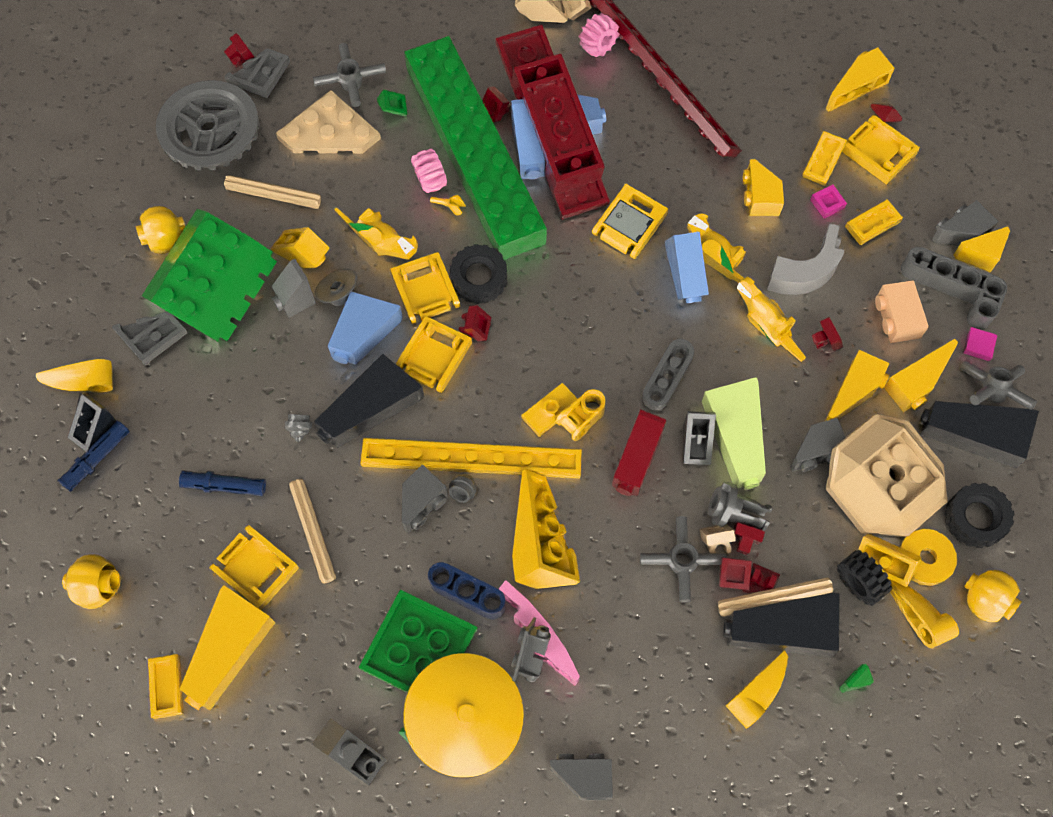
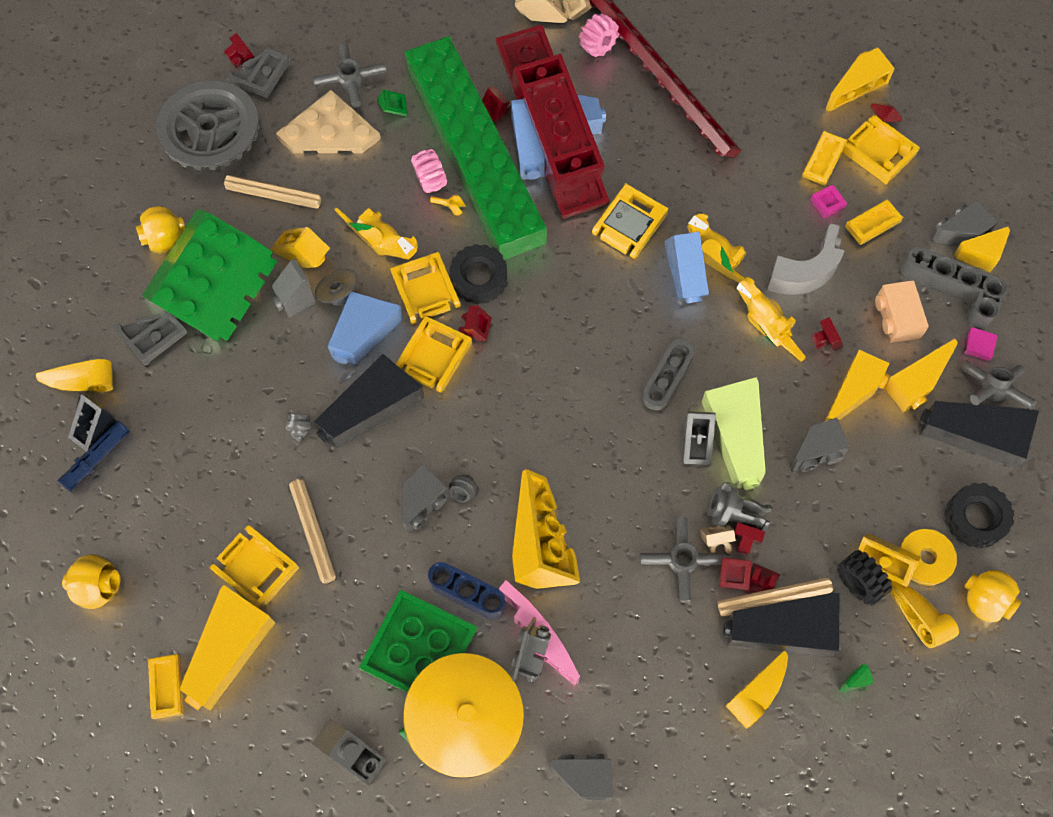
dark blue pin [179,470,266,497] -> none
yellow tile [360,438,582,479] -> none
yellow plate [522,383,578,437] -> none
yellow piece [555,389,606,441] -> none
dark red slope [612,409,667,497] -> none
yellow slope [743,159,784,216] -> none
tan piece [826,414,948,537] -> none

